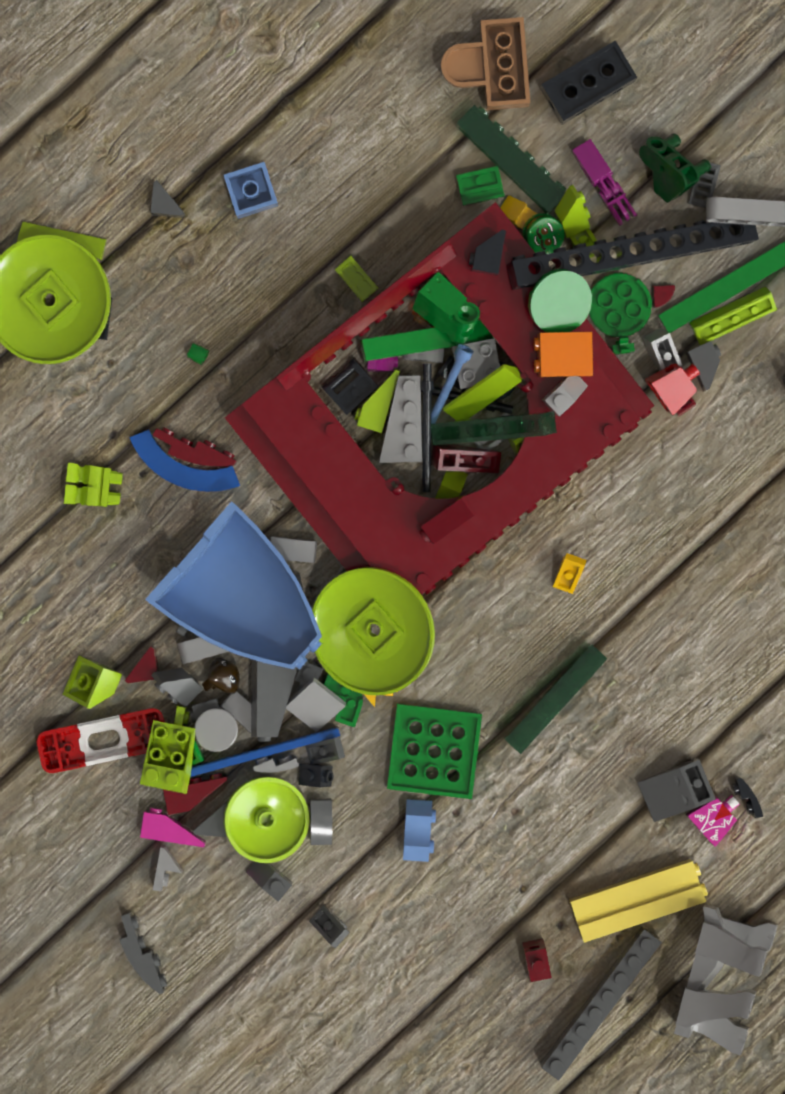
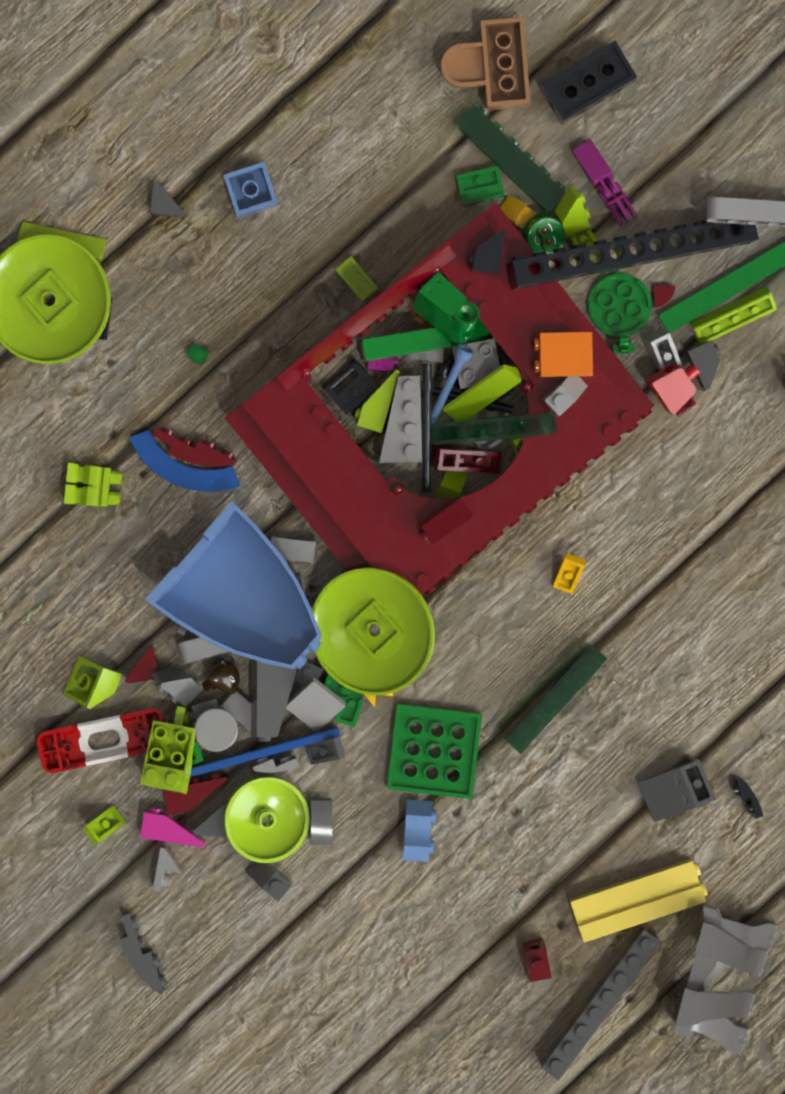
black bracket [299,764,334,788] -> none
dark grey slope [309,905,350,948] -> none
tile [528,269,592,333] -> none
dark green piece [639,133,711,203] -> none
dark pink torso [686,795,740,847] -> none
dark grey slope [688,160,721,208] -> none
none -> lime slope [82,805,126,846]

